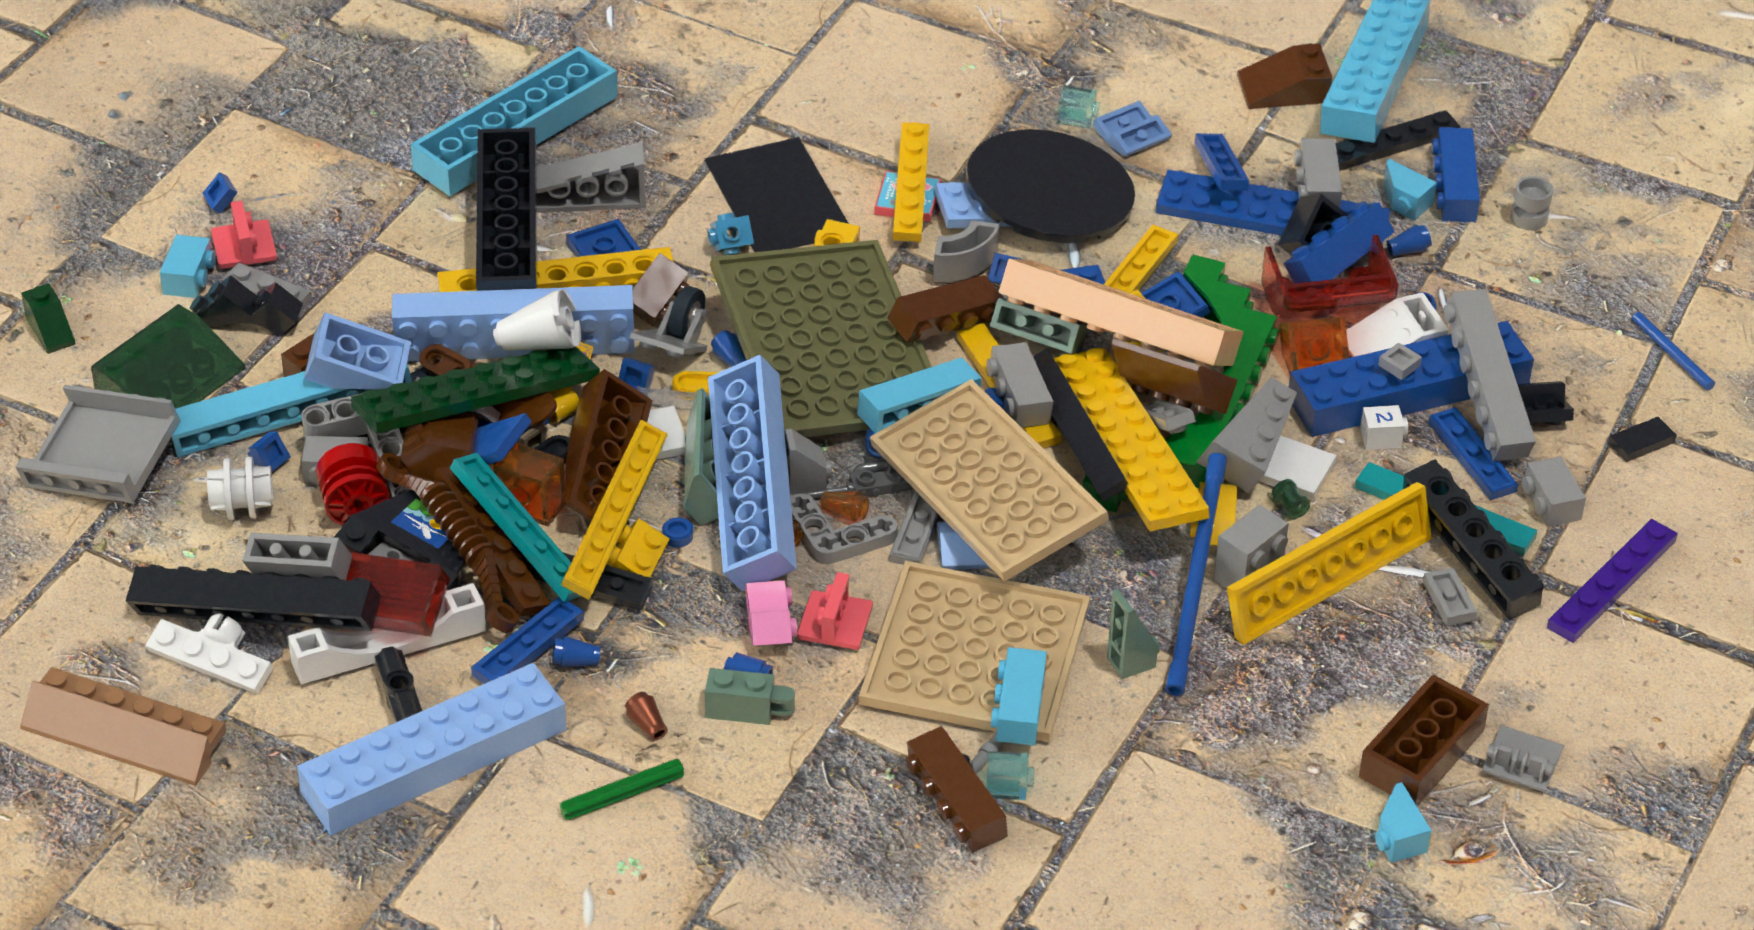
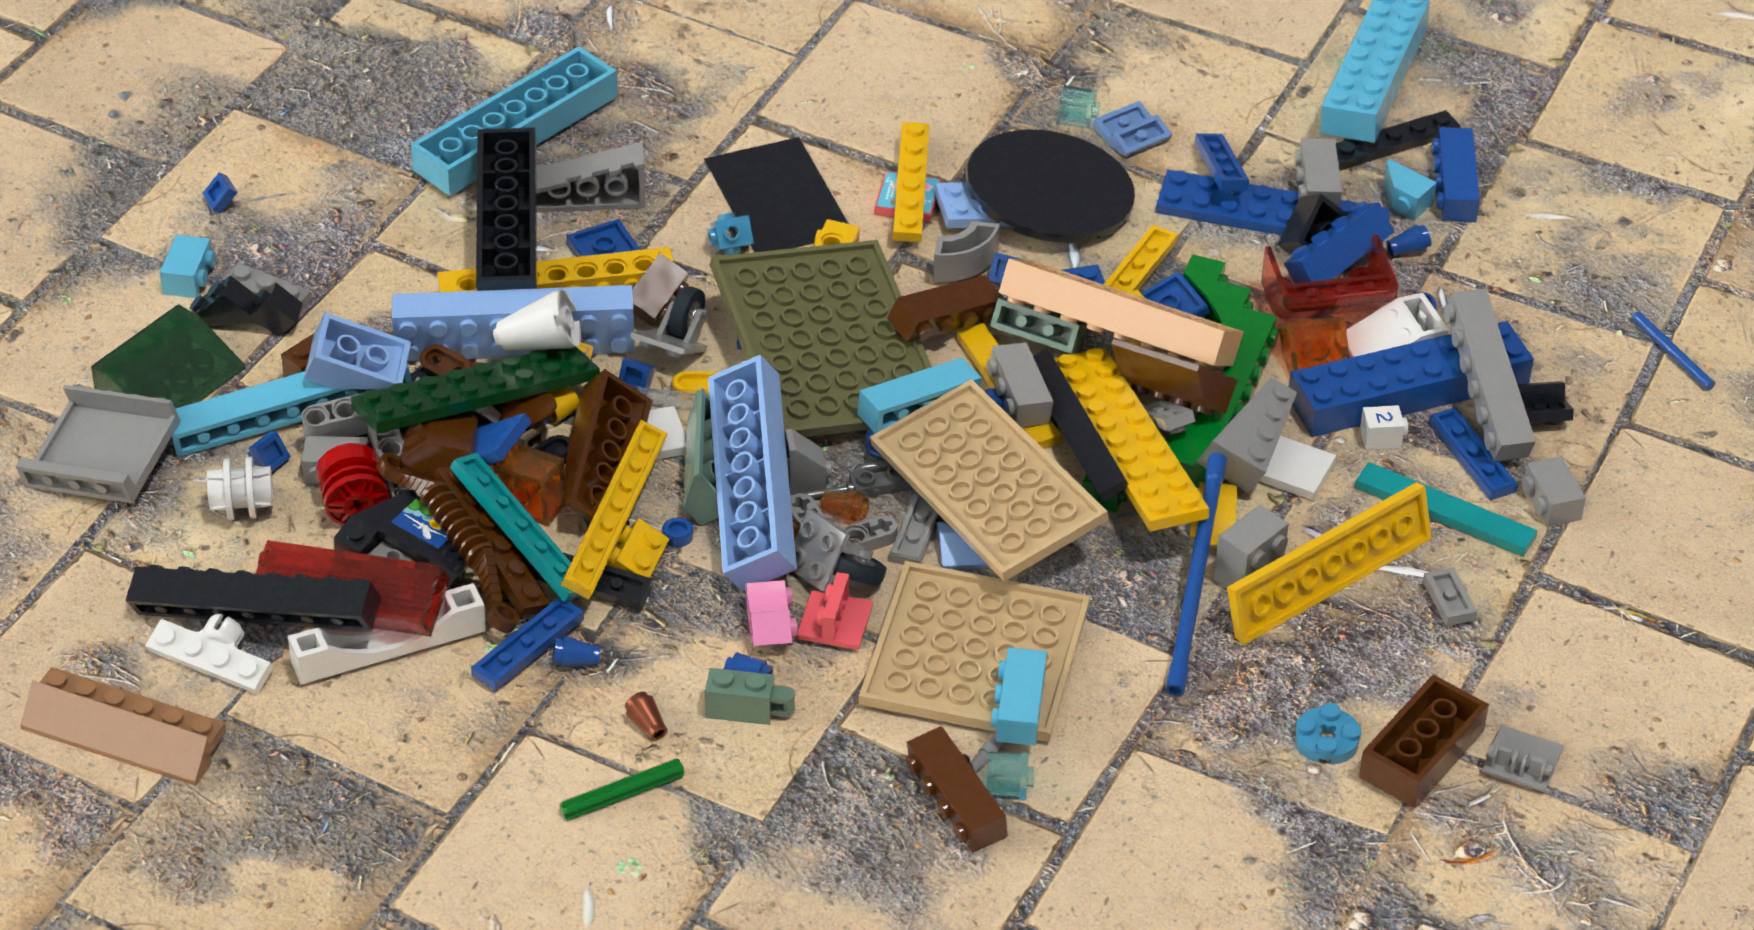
dark green slope [21,283,76,354] -> none
coral bracket [211,201,277,269] -> none
light grey brick [242,533,352,580] -> none
light blue brick [297,663,567,836] -> none
black piece [375,646,422,723] -> none
blue cone [711,330,746,367] -> none
sand green slope [1107,589,1160,679] -> none
reddish brown slope [1237,43,1332,109] -> none
clear green bush [1271,479,1310,520] -> none
medium azure slope [1375,782,1432,863] -> none
light grey plate [1378,342,1422,380] -> none
black brick [1403,459,1544,621] -> none
light grey wheel [1511,176,1553,230] -> none
dark purple plate [1547,518,1678,643] -> none
black tile [1608,417,1677,462] -> none
none -> light grey plate [794,508,887,592]
none -> dark azure plate [1295,703,1362,764]

